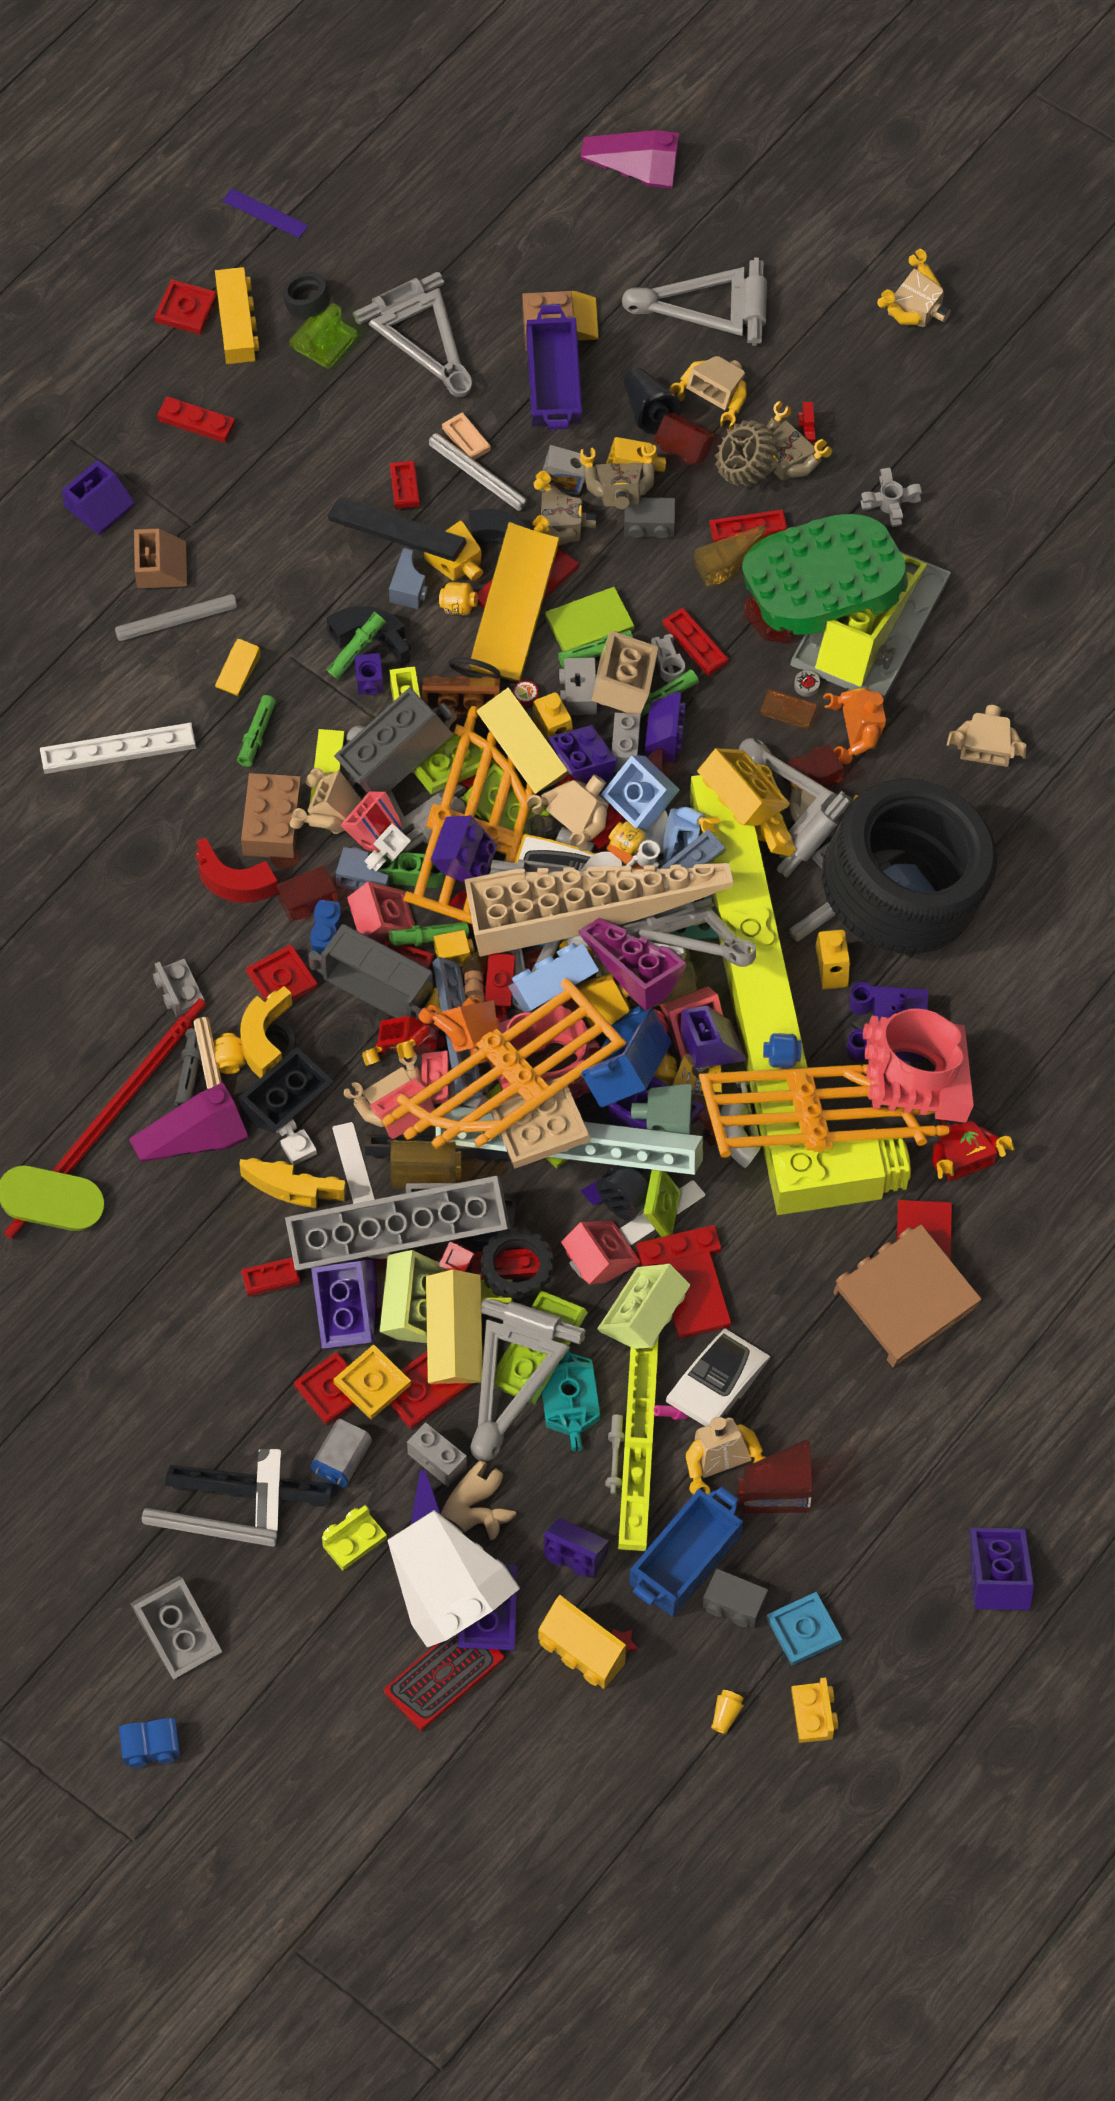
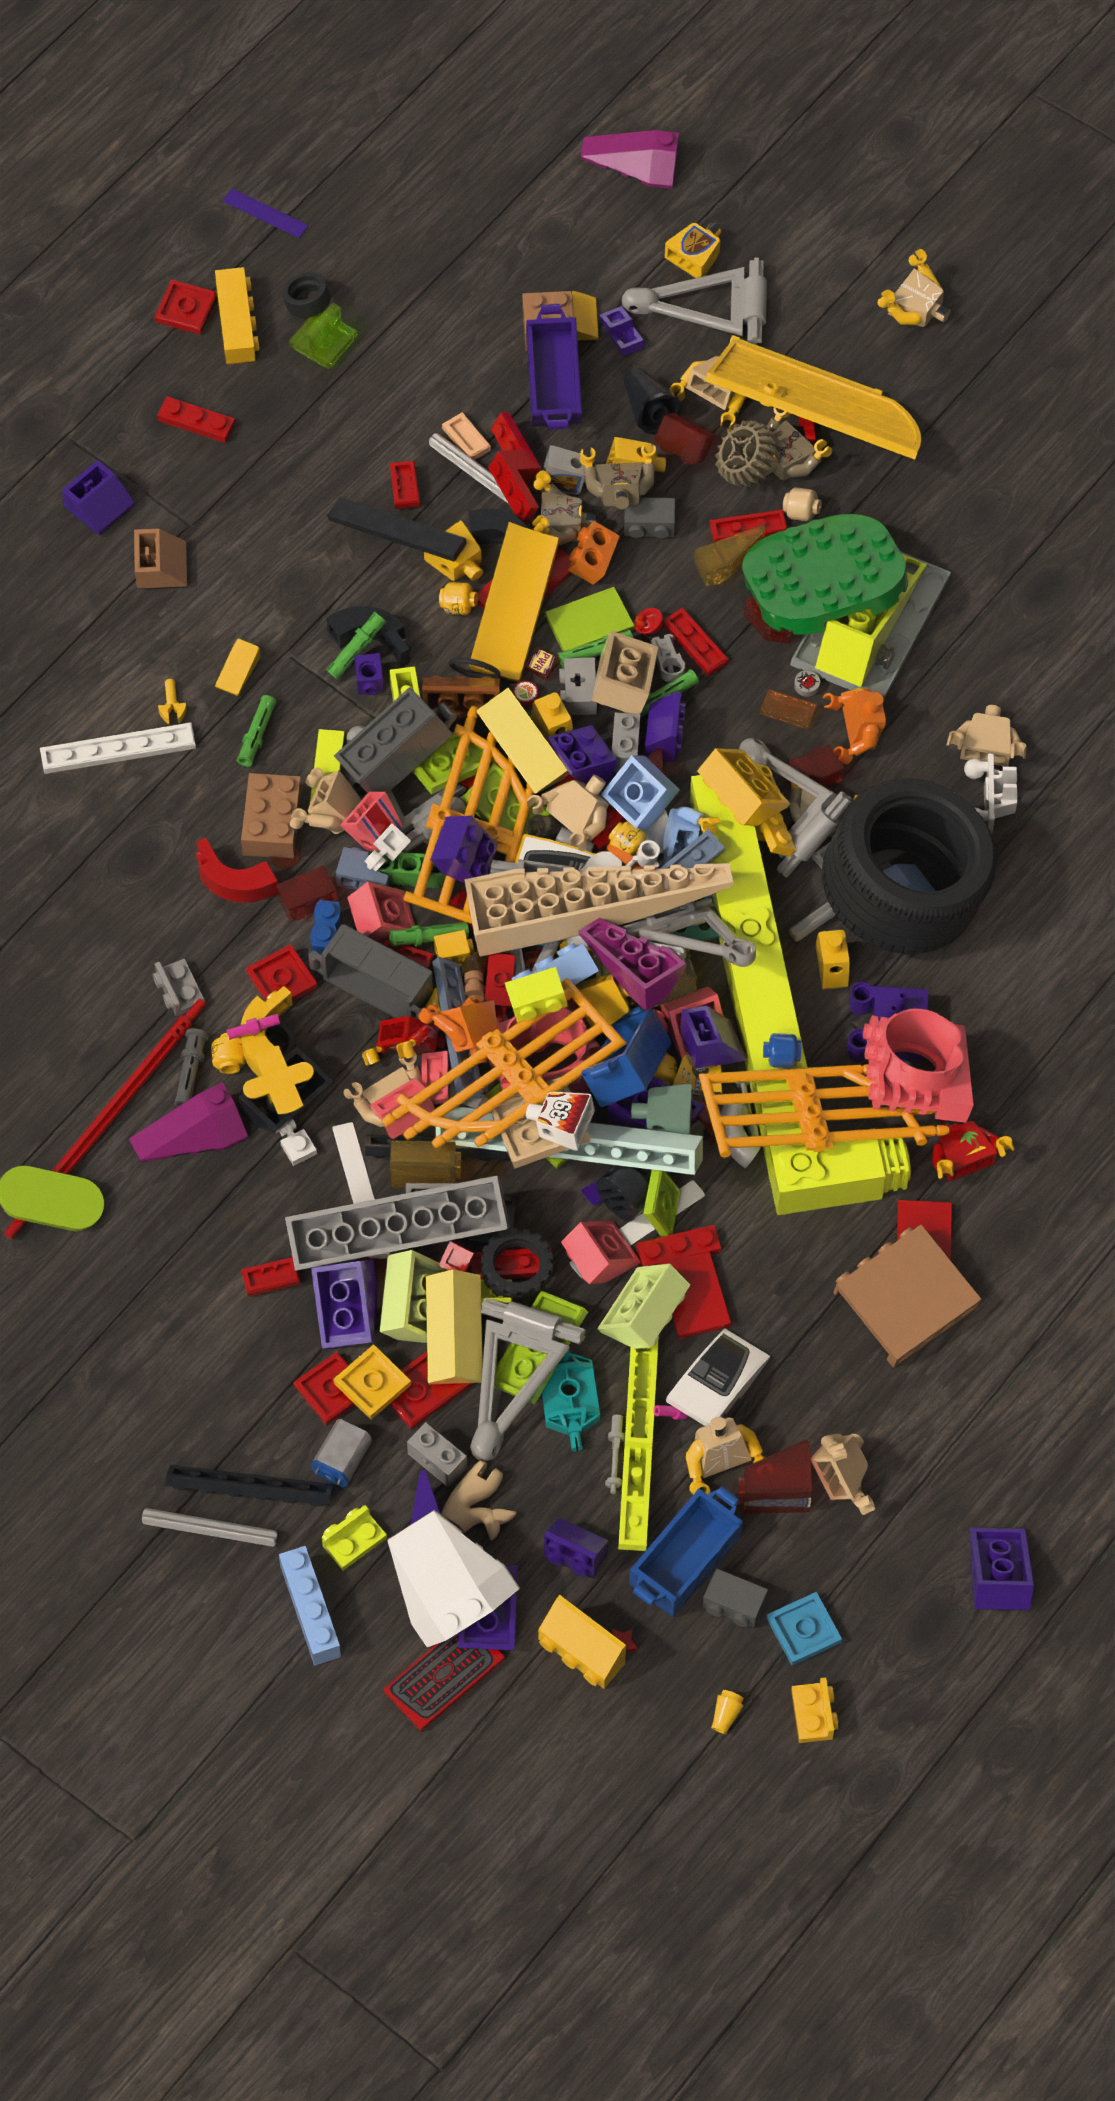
light grey axle [115,594,237,641] -> none
blue brick [119,1718,181,1768] -> none
light grey slope [130,1576,222,1679] -> none
tan axle [194,1017,222,1089] -> none
yellow slope [240,1158,346,1208] -> none
white sticker [255,1449,281,1531] -> none
light grey piece [353,272,472,398] -> none
sand blue arch [389,548,429,609] -> none
light grey pin [860,468,922,527] -> none
none -> yellow bar [158,679,187,724]
none -> dark pink bar [226,1014,280,1040]
none -> yellow piece [243,1046,314,1115]
none -> light blue brick [279,1546,341,1666]
none -> red bracket [488,412,541,524]
none -> neon yellow brick [505,967,568,1022]
none -> tile [525,647,559,681]
none -> white torso [526,1092,595,1151]
none -> orange brick [568,521,620,585]
none -> dark purple slope [600,306,645,356]
none -> red hat [634,608,663,636]
none -> yellow torso [665,223,721,278]
none -> yellow door [705,335,921,460]
none -> tan head [783,487,822,521]
none -> tan torso [810,1433,875,1515]
none -> white piece [964,754,1017,834]

